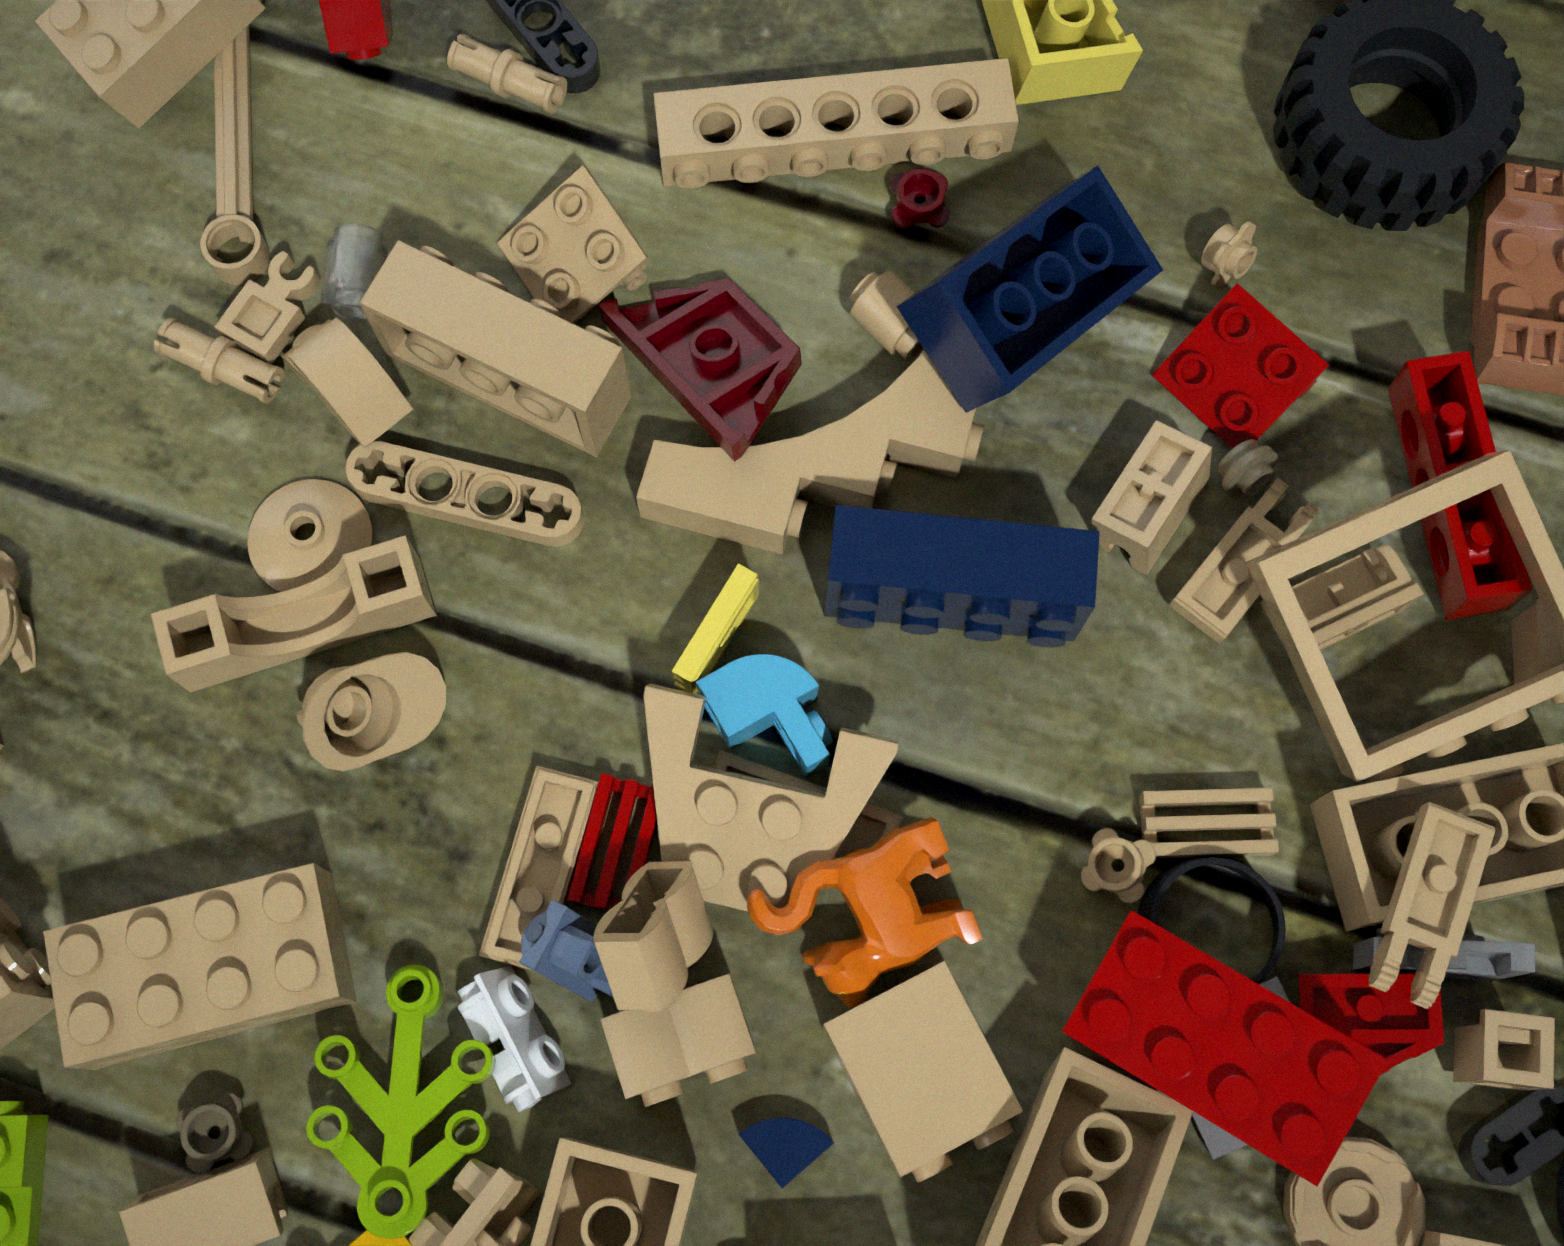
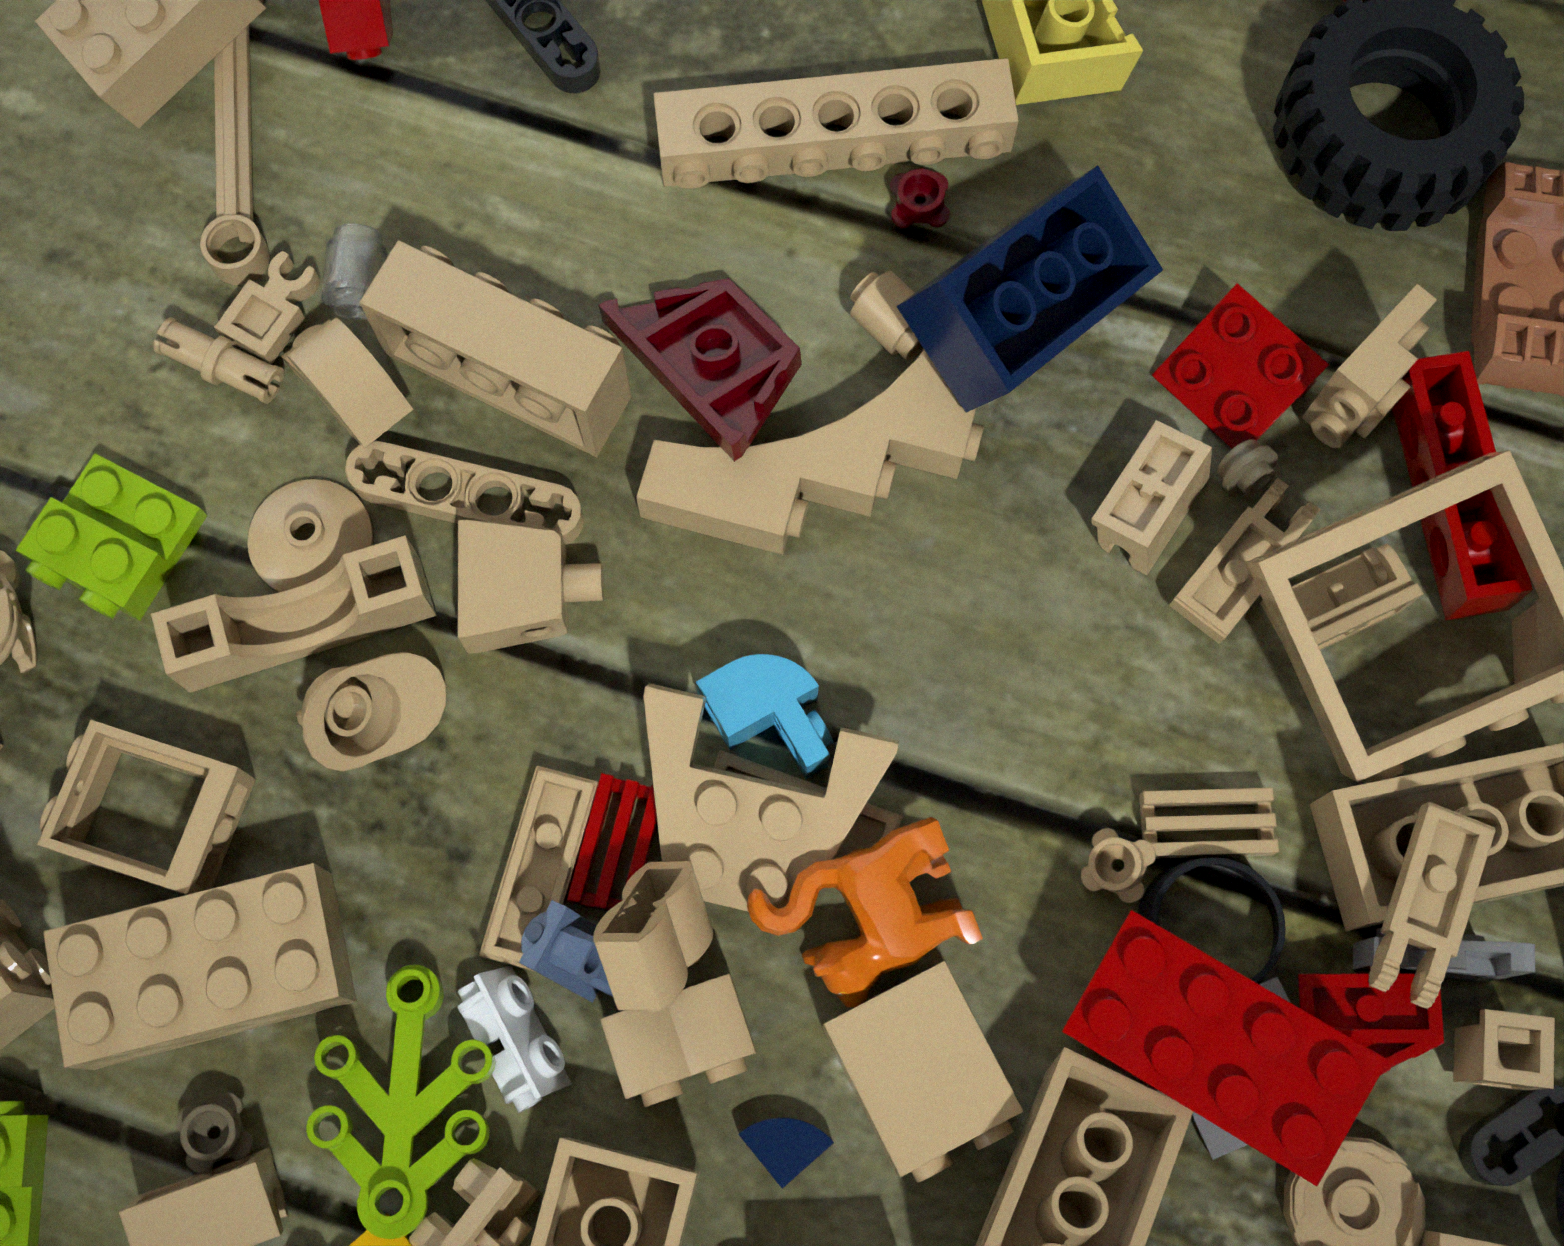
tan pin [447,34,567,114] -> none
tan hinge [497,165,649,324] -> none
light yellow tile [672,563,759,694] -> none
dark blue brick [824,505,1100,648] -> none
tan plate [1201,221,1257,289] -> none
none -> lime plate [16,453,207,621]
none -> tan window [37,720,256,895]
none -> tan torso [458,520,604,654]
none -> tan plate [1302,284,1437,449]

